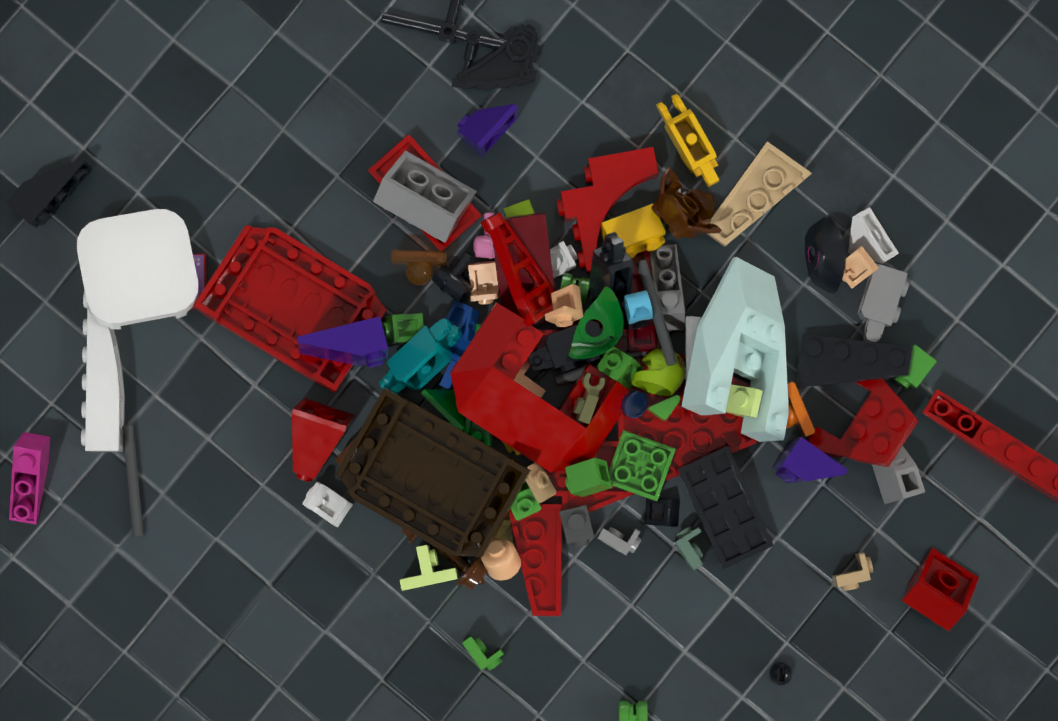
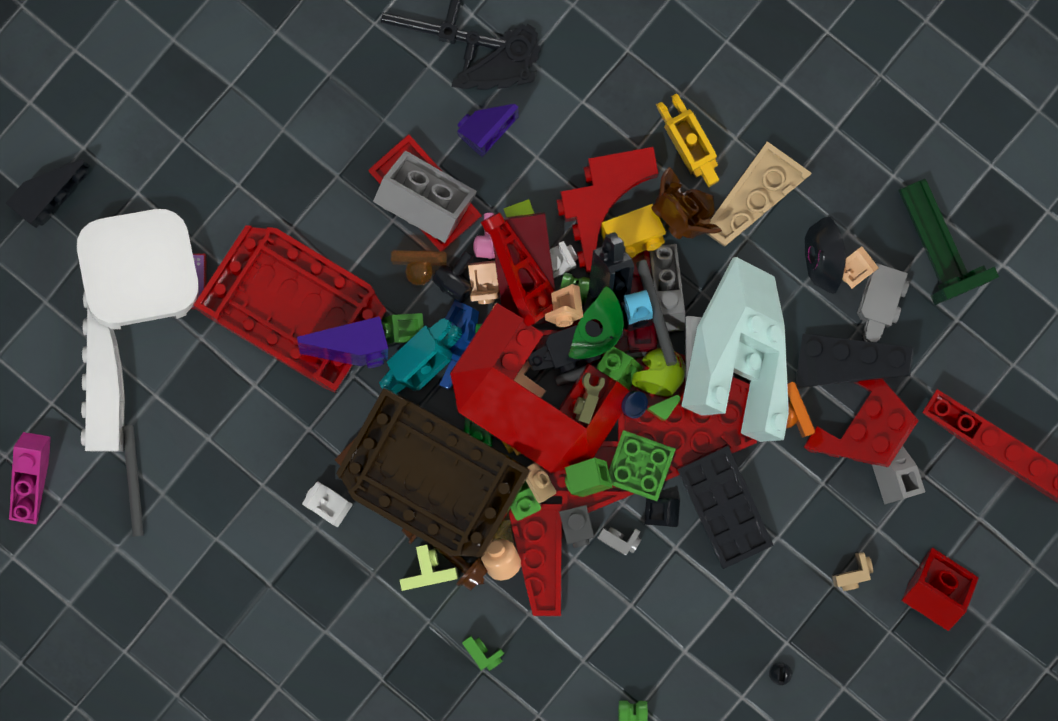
red slope [292,398,356,482] -> none
green slope [421,389,465,431] -> none
sand green bracket [674,526,703,570] -> none
yellowish green bracket [726,385,763,418] -> none
dark purple slope [773,437,848,484] -> none
white slope [848,207,899,264] -> none
bright green brick [893,344,937,389] -> none
none -> dark green bracket [899,179,999,306]

